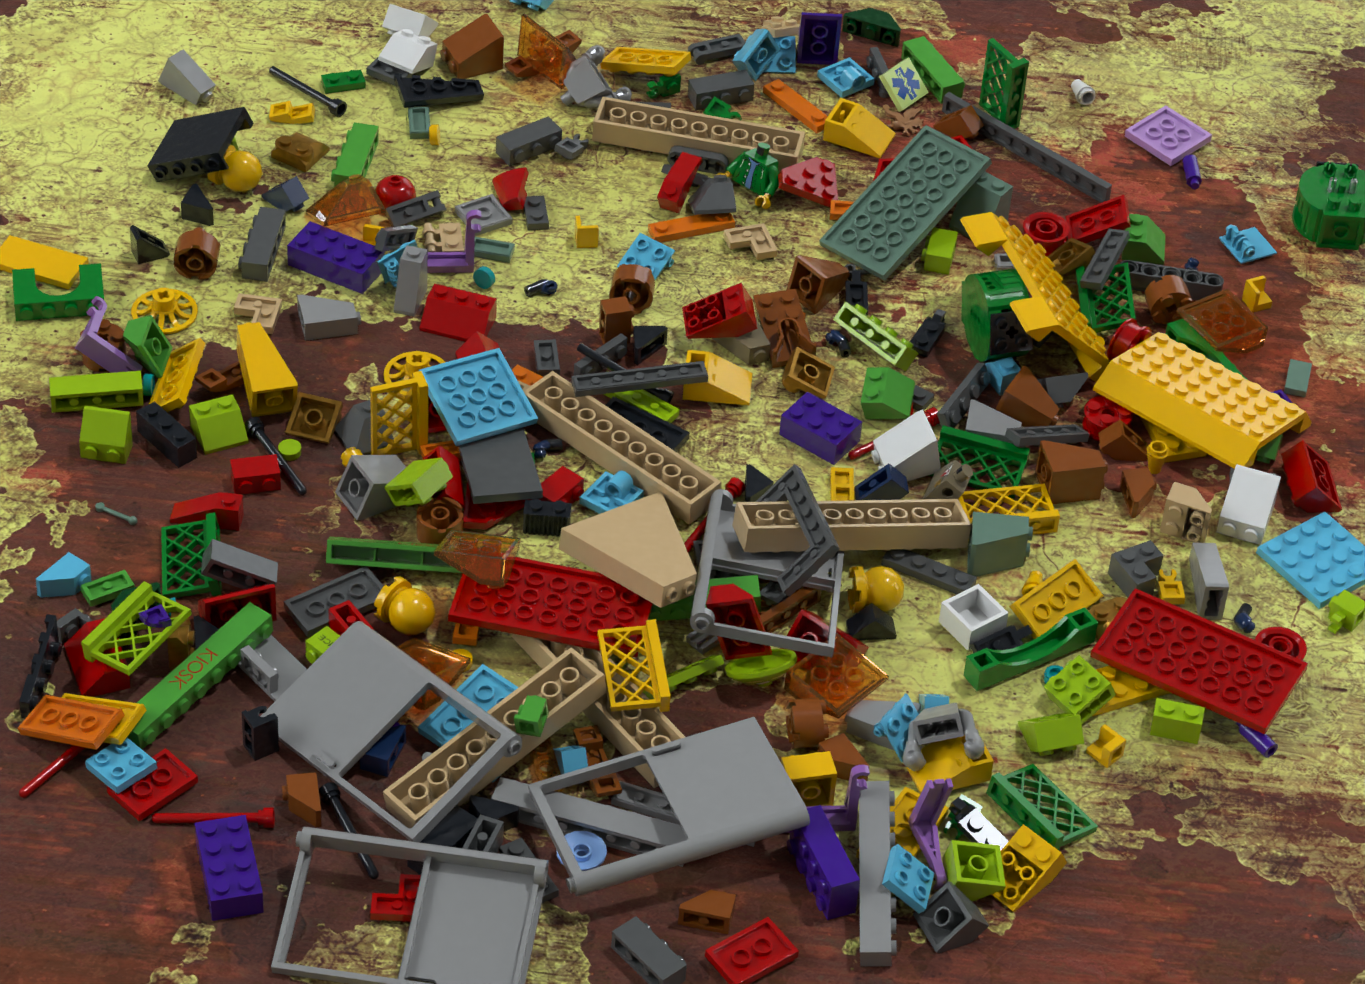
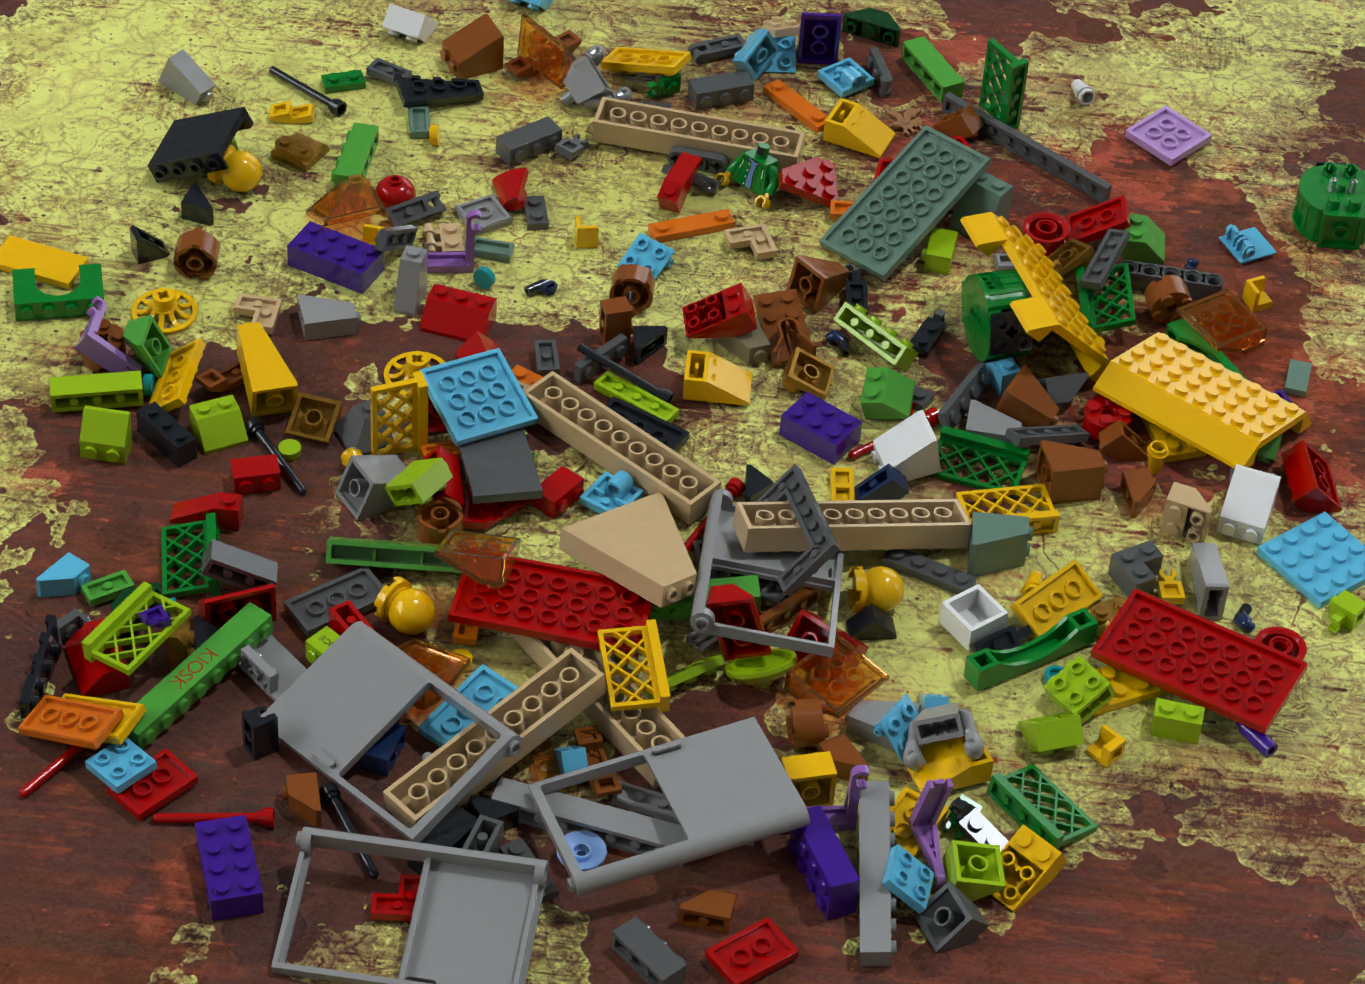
sand green hinge [95,502,137,525] -> none
dark grey brick [238,207,286,282] -> none
slope [261,176,309,212] -> none
medium azure hinge [377,239,418,288] -> none
white slope [378,29,438,74] -> none
bright green brick [514,695,549,737] -> none
black brick [523,499,572,537] -> none
arm [533,439,563,458] -> none
dark grey tile [571,361,708,397] -> none
dark grey slope [688,175,736,215] -> none
green plate [703,96,742,121] -> none
yellowish green tile [879,57,929,112] -> none
dark tan torso [923,460,973,499] -> none
red wheel [1107,318,1152,361] -> none
dark purple cylinder [1182,155,1202,190] -> none

